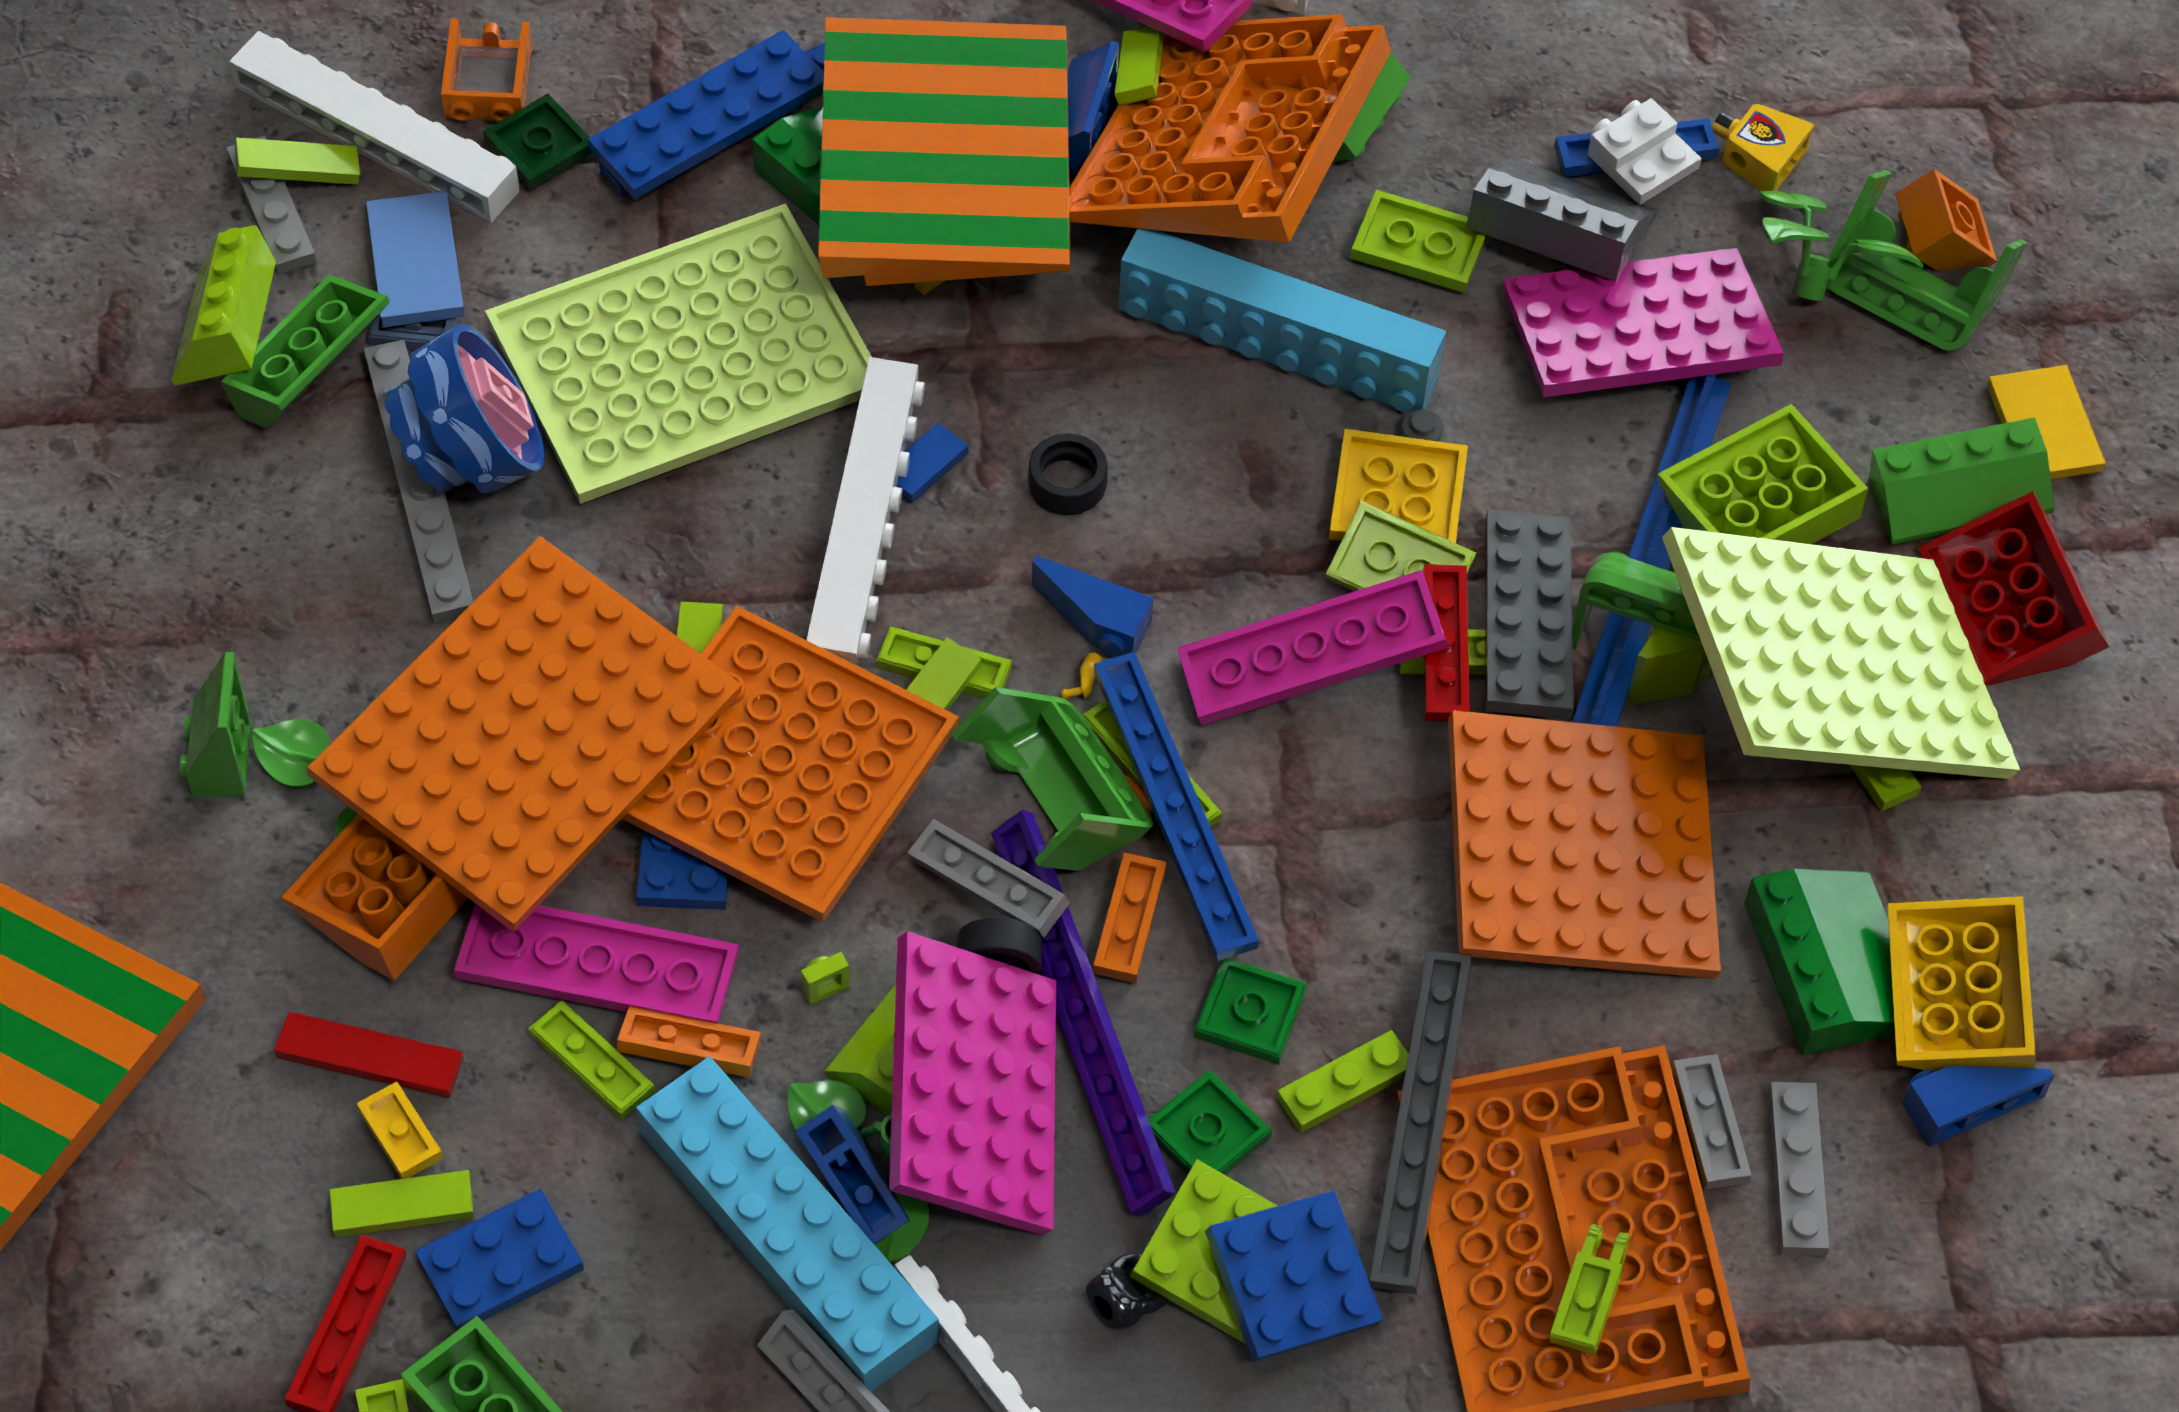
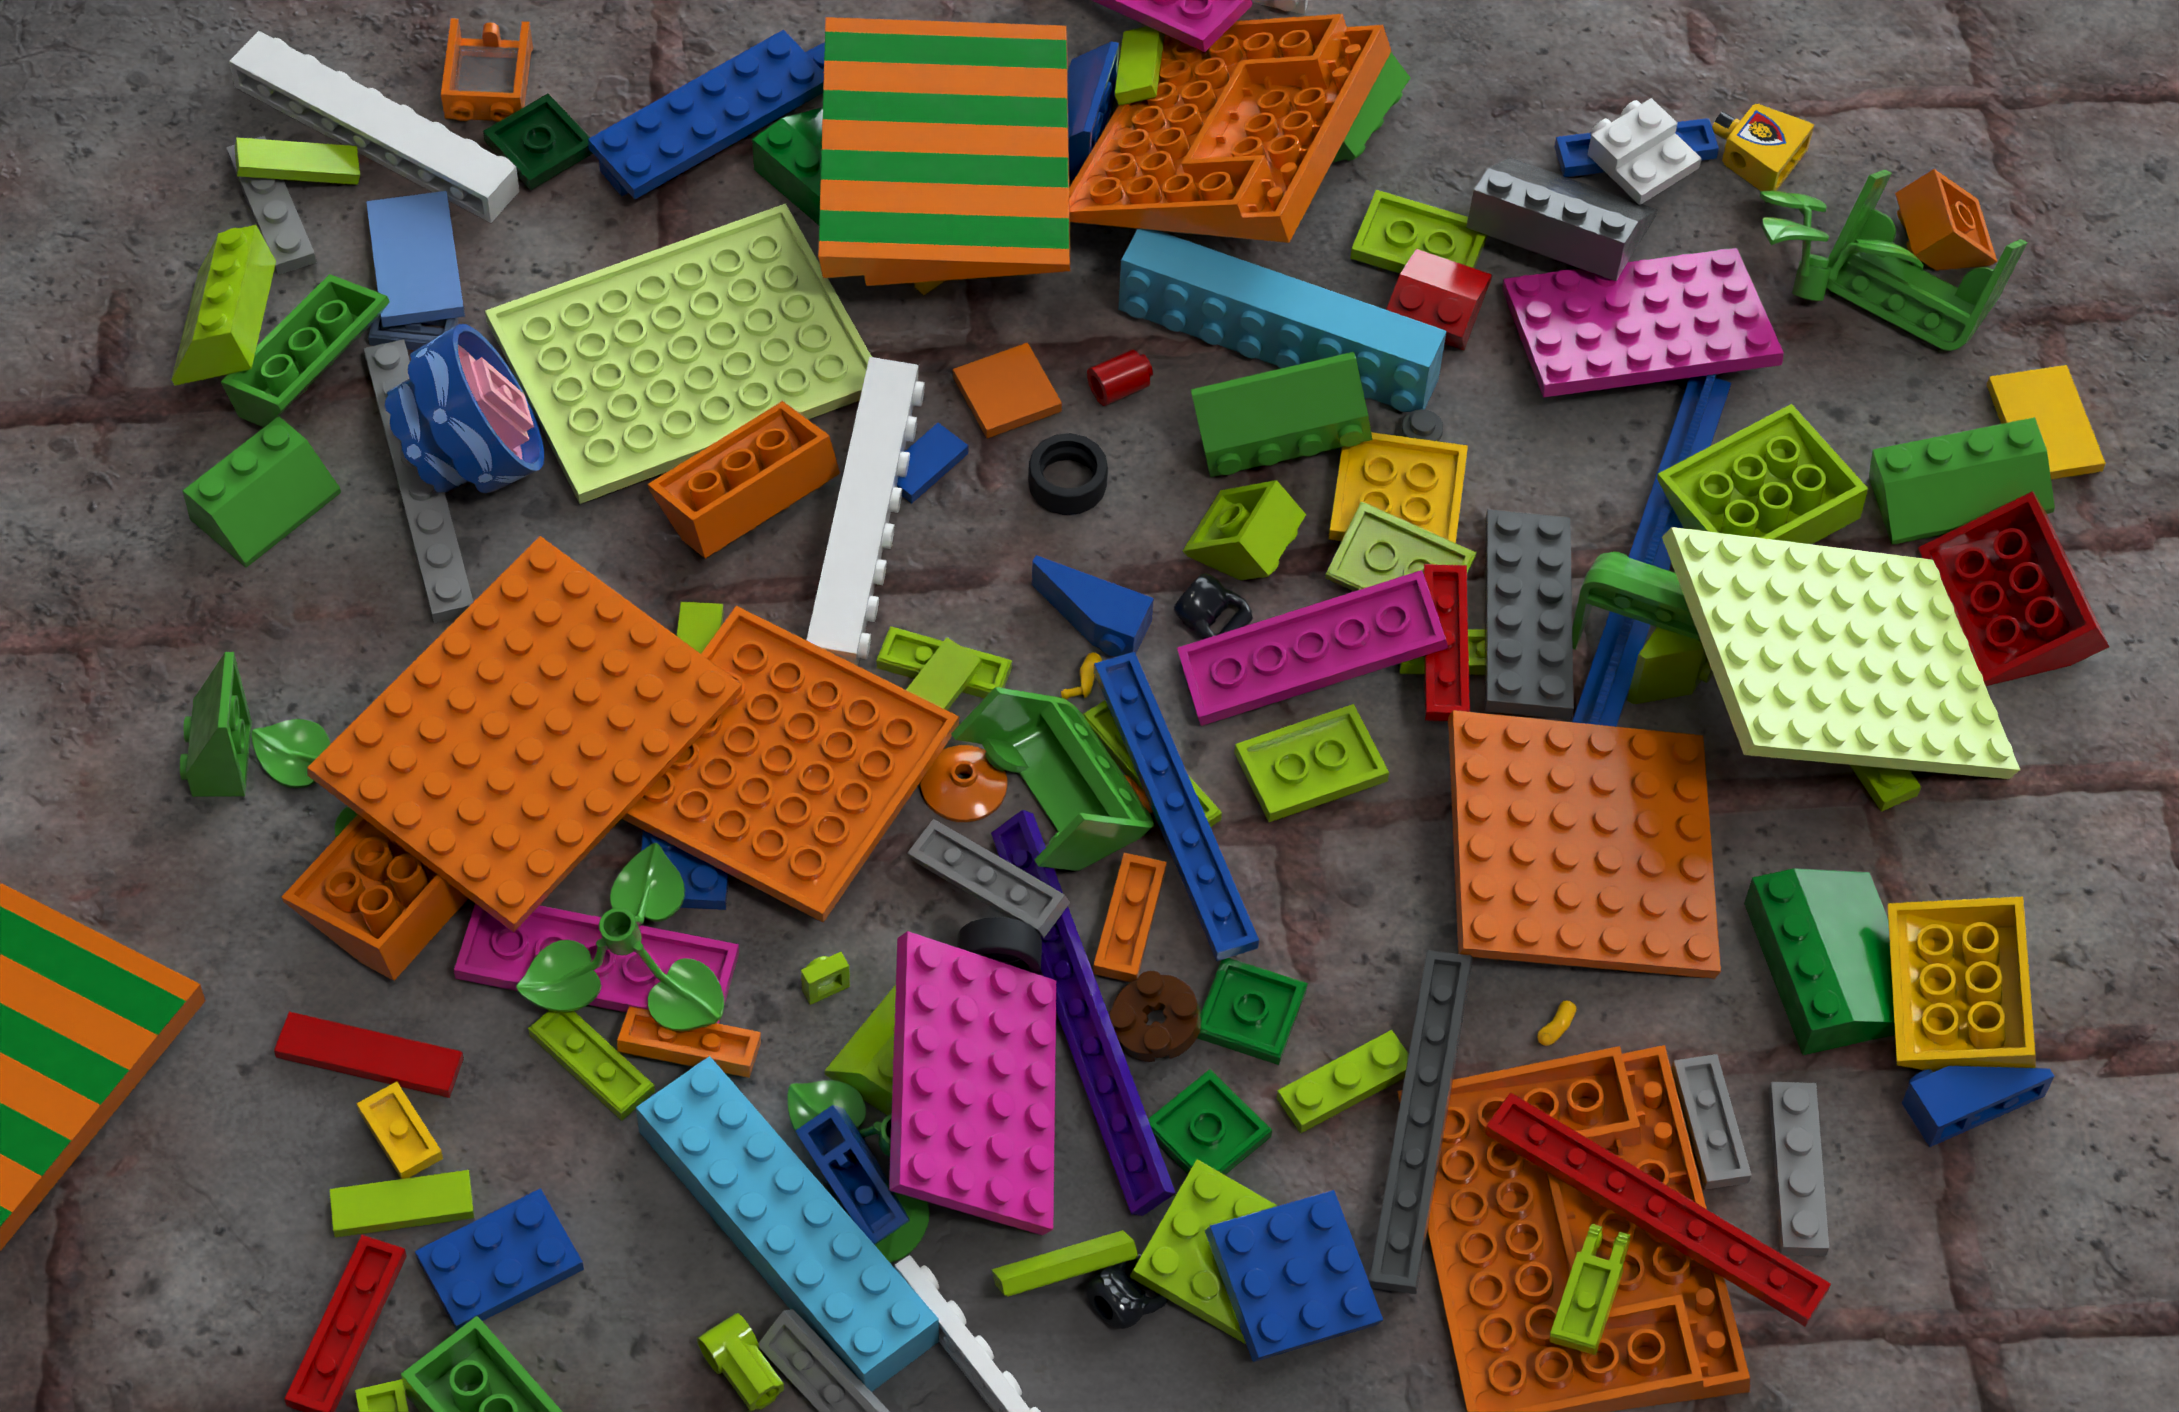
none -> bright green slope [183,416,341,568]
none -> bright green plant [516,843,724,1031]
none -> orange slope [647,401,840,558]
none -> lime piece [697,1313,784,1411]
none -> orange dish [920,745,1007,822]
none -> orange tile [953,342,1062,438]
none -> lime tile [991,1230,1138,1297]
none -> red brick [1087,349,1153,406]
none -> reddish brown plate [1109,971,1201,1062]
none -> black piece [1174,573,1253,639]
none -> lime slope [1183,480,1306,580]
none -> bright green slope [1191,352,1372,477]
none -> lime plate [1234,704,1389,822]
none -> red slope [1386,249,1493,350]
none -> red plate [1485,1092,1831,1327]
none -> yellow piece [1537,1000,1577,1046]

